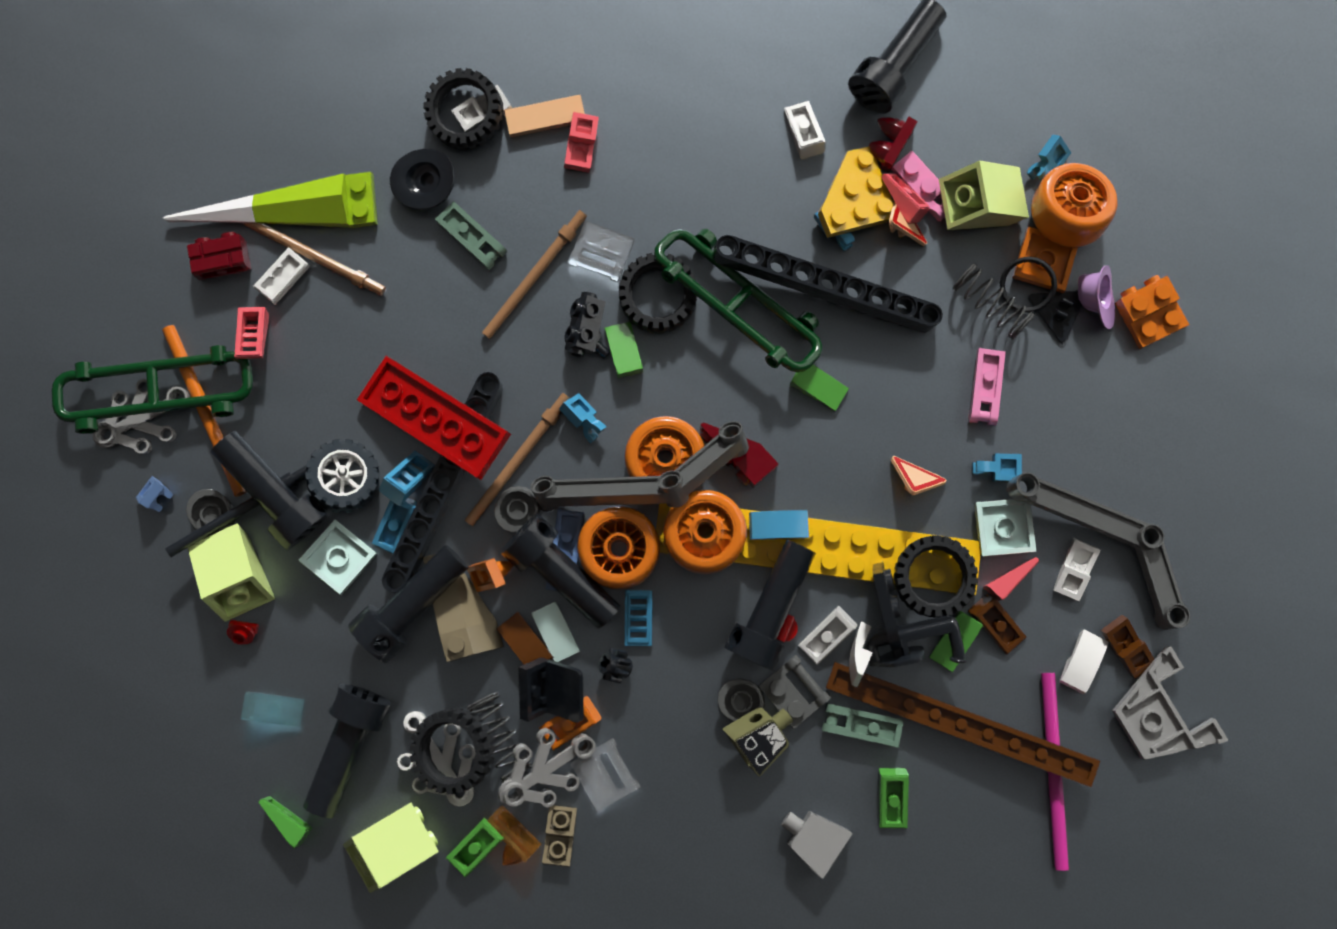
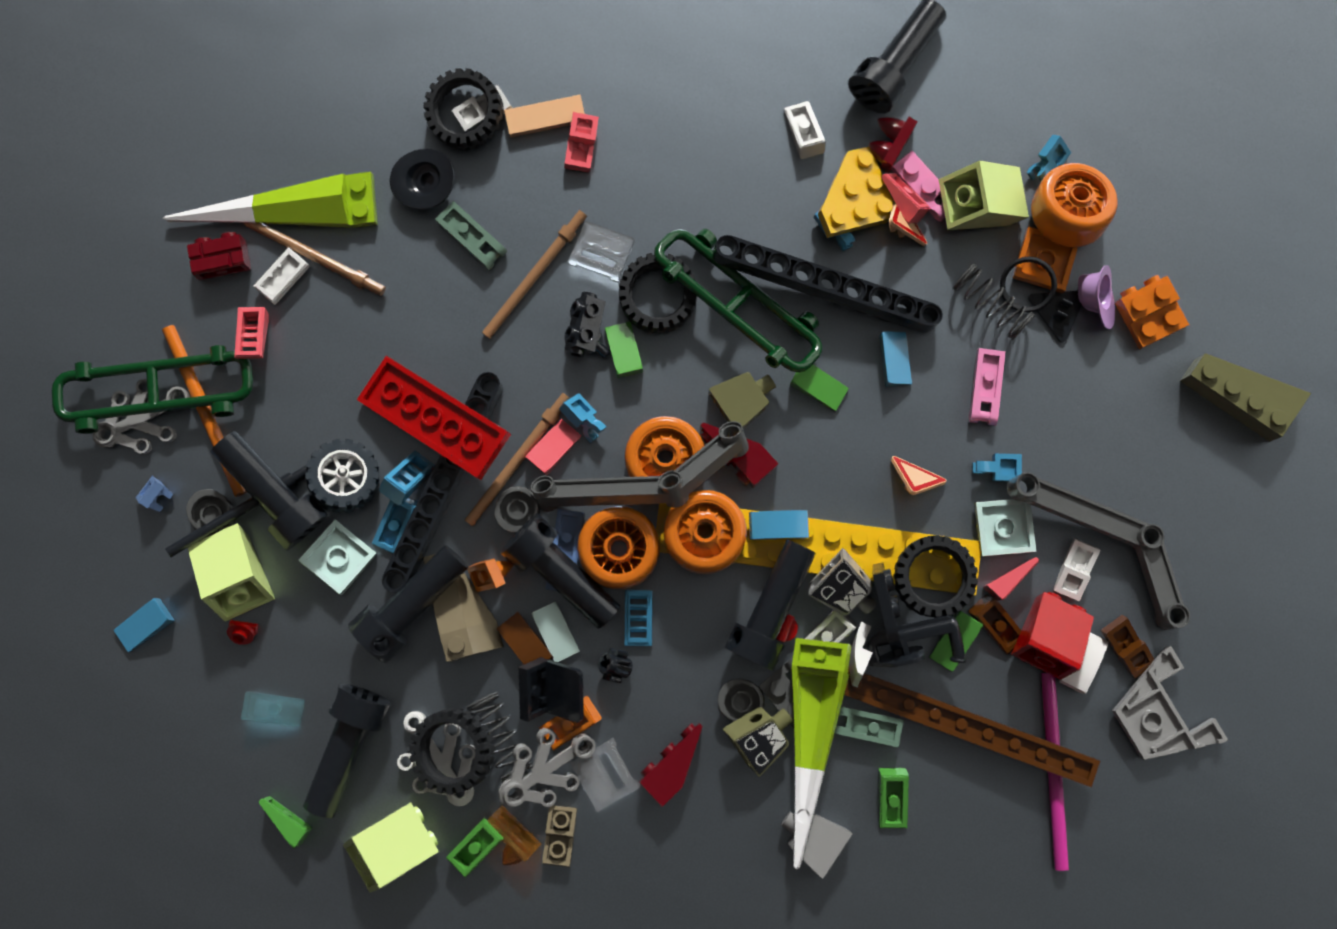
none -> dark azure slope [114,598,175,652]
none -> coral slope [525,418,582,476]
none -> dark red slope [639,723,703,807]
none -> olive torso [708,372,776,430]
none -> lime plate [792,638,852,869]
none -> torso [808,548,877,616]
none -> dark azure slope [879,331,912,387]
none -> slope [1011,592,1094,680]
none -> olive wedge [1180,353,1311,442]

